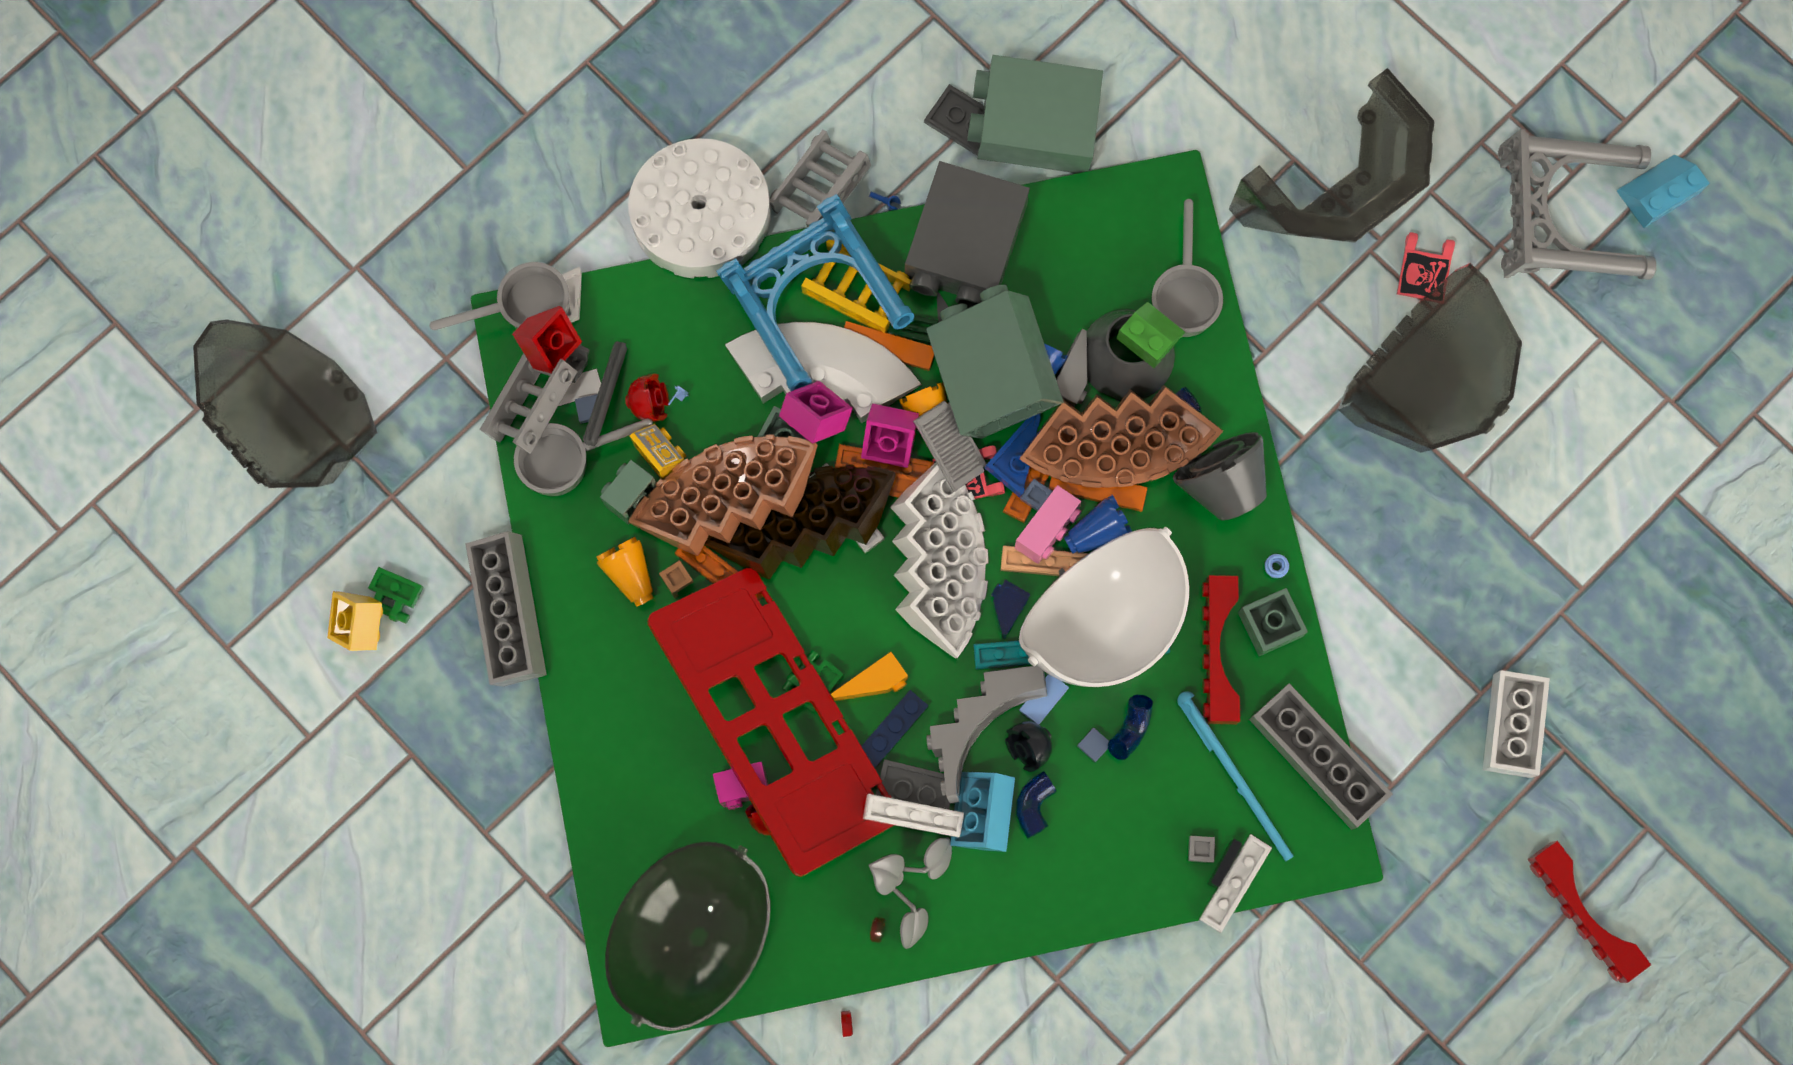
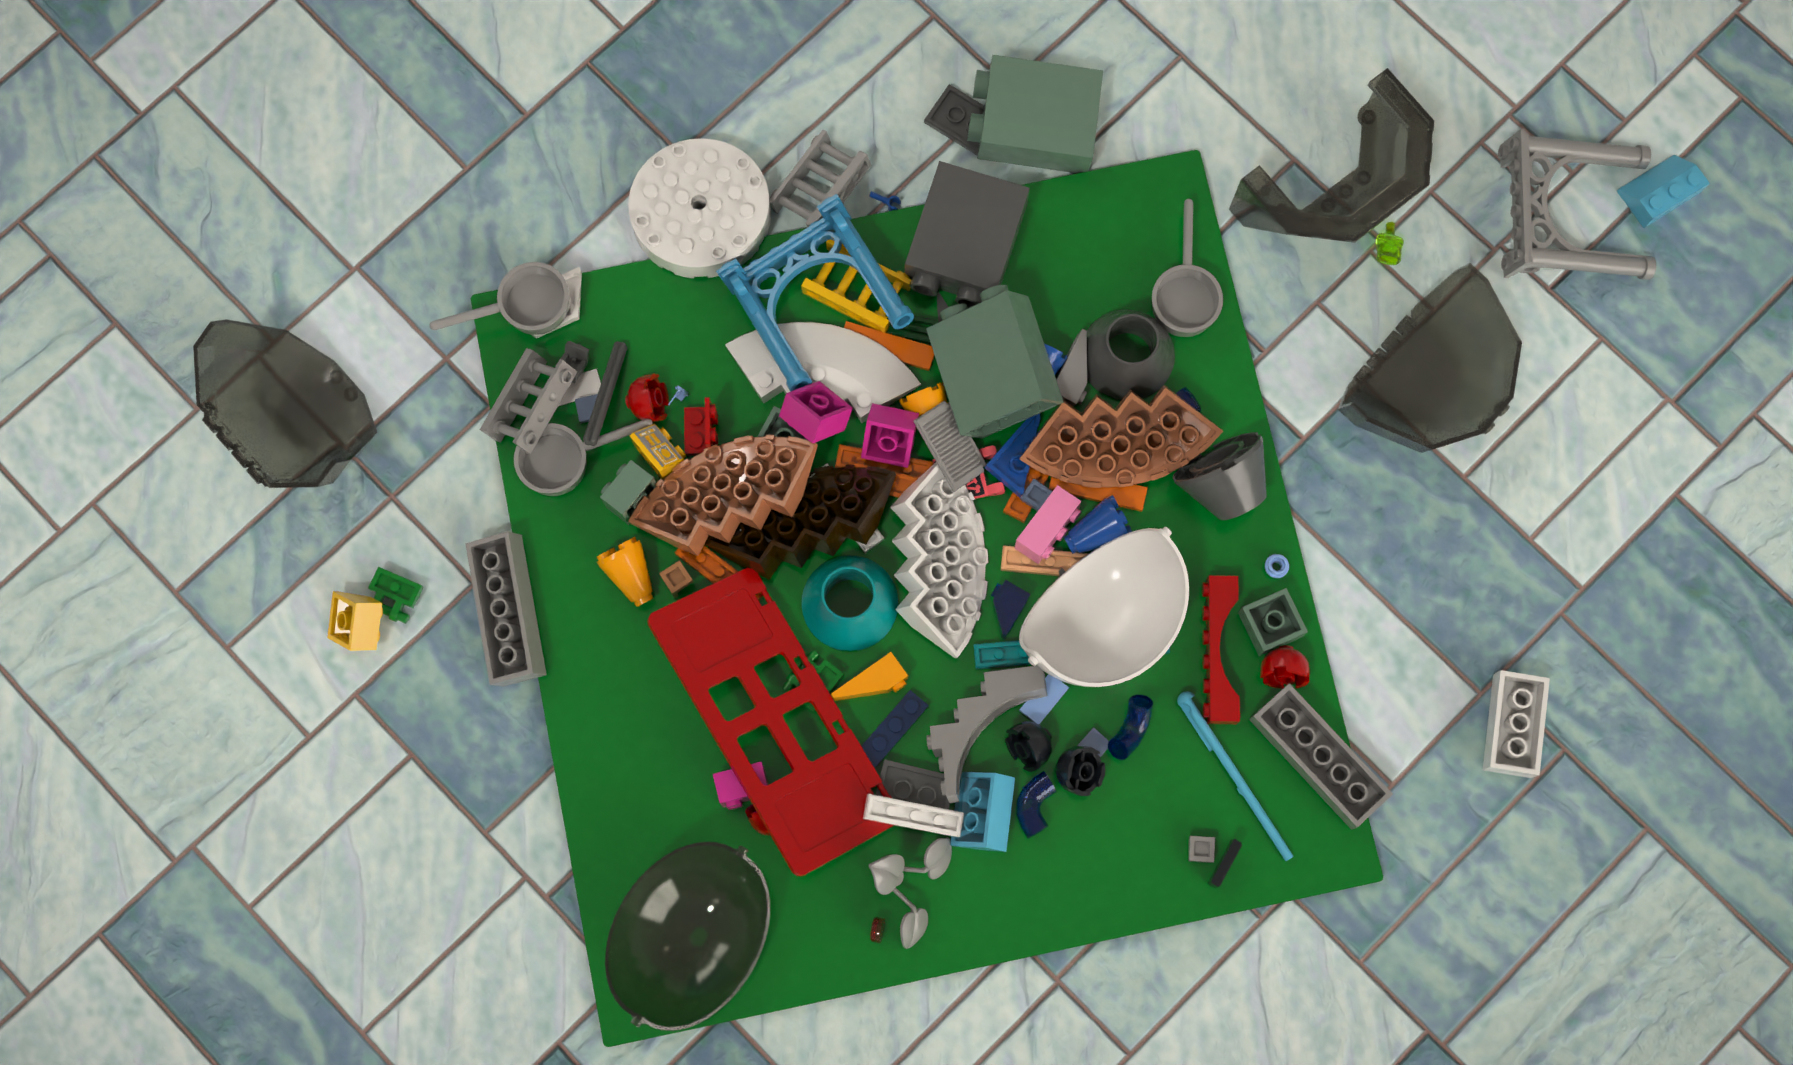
red slope [512,306,582,374] -> none
red tile [841,1010,853,1037] -> none
bright green slope [1117,302,1185,368] -> none
white tile [1199,834,1272,933] -> none
flag [1397,232,1455,303] -> none
red arch [1527,841,1651,983] -> none
none -> red bracket [684,397,718,456]
none -> teal cone [802,555,898,651]
none -> black cylinder [1056,746,1105,796]
none -> red cylinder [1260,645,1310,689]
none -> clear neon green piece [1376,222,1404,265]

